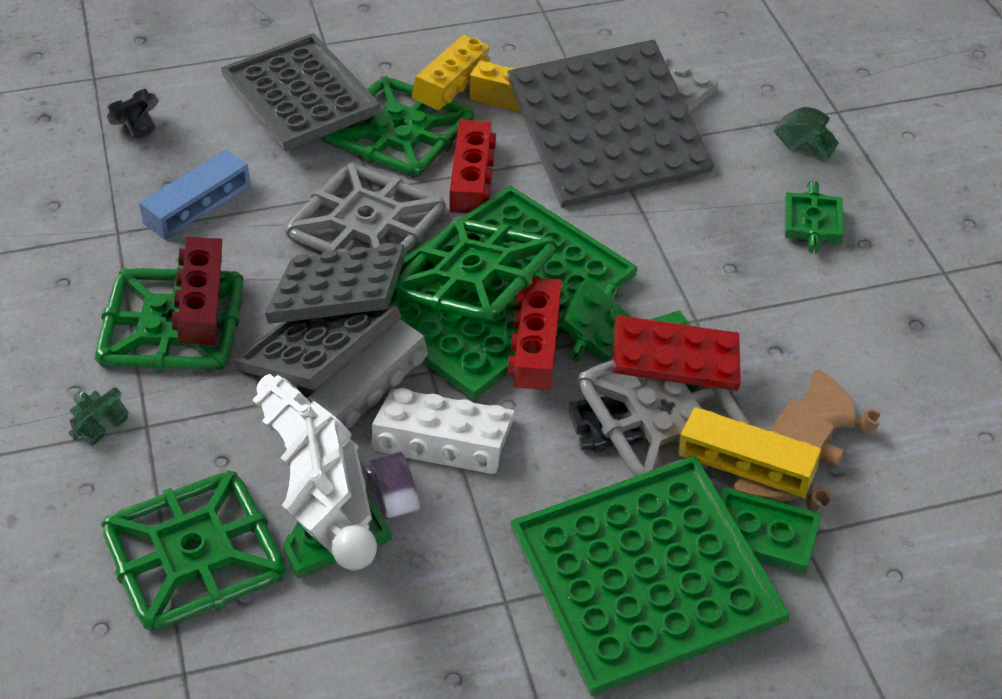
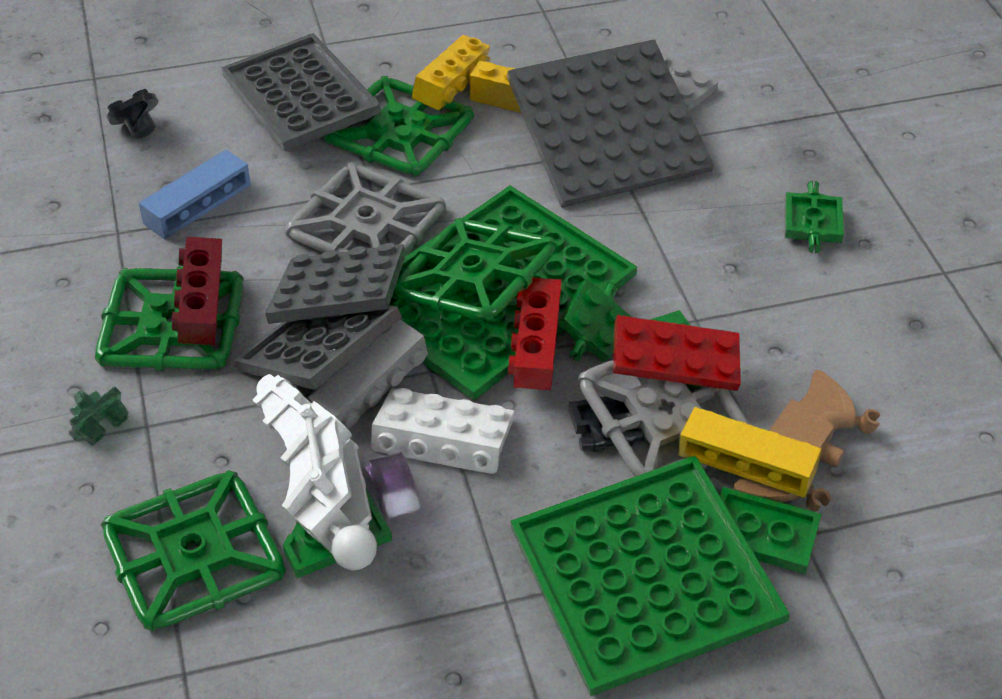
red brick [449,120,496,213] -> none
clear green brick [773,107,839,162] -> none

